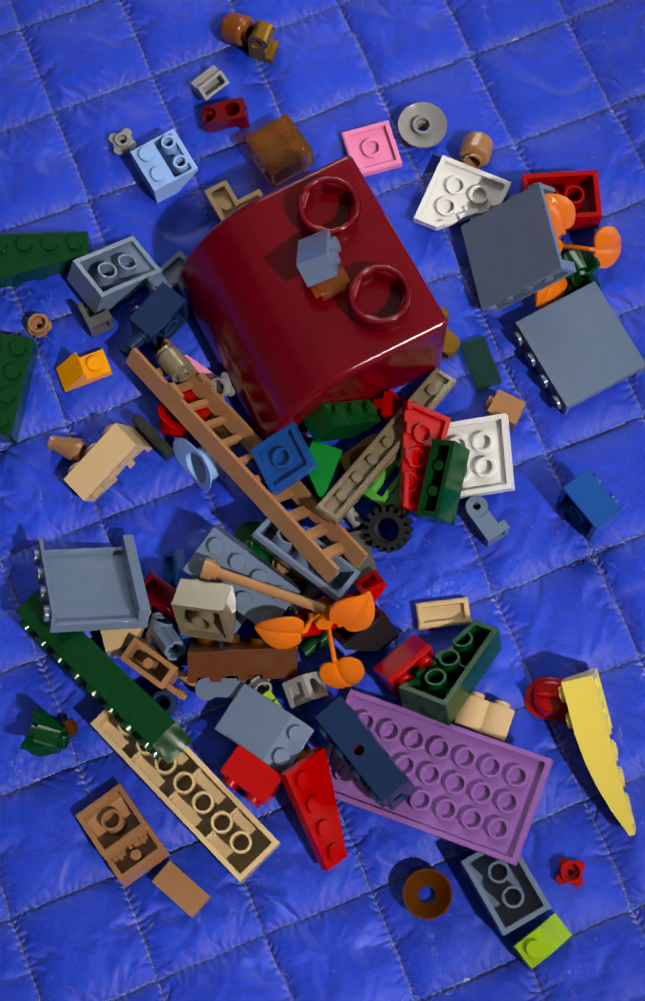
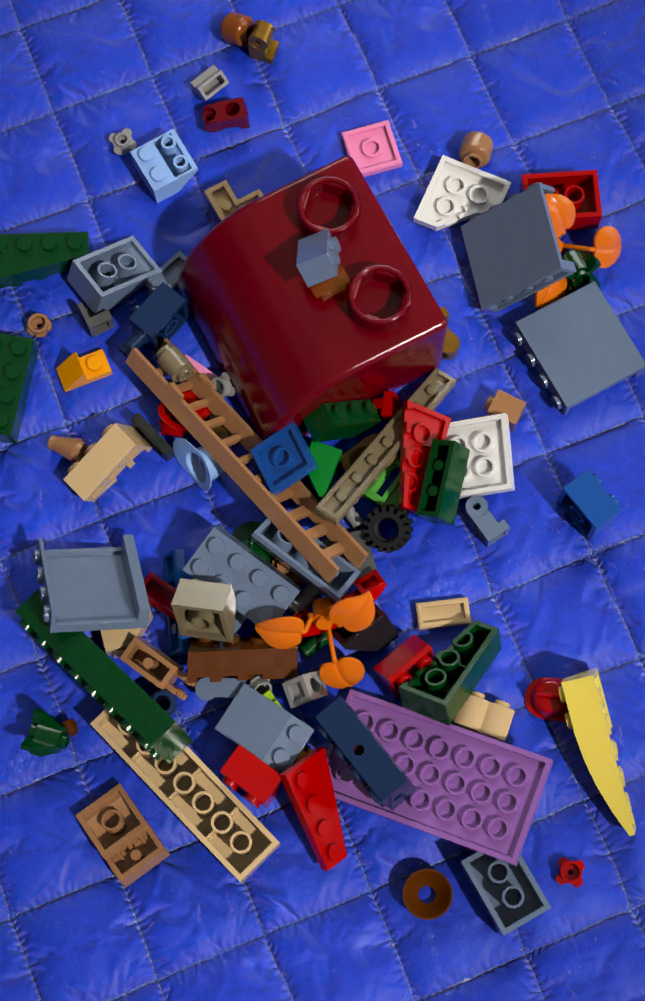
sand blue piece [145,612,187,661] -> none
medium nougat tile [152,861,211,918] -> none
medium nougat piece [199,557,326,613] -> none
clear orange brick [245,113,314,188] -> none
light grey dish [398,102,447,148] -> none
tile [460,336,502,392] -> none
lime slope [511,913,572,969] -> none

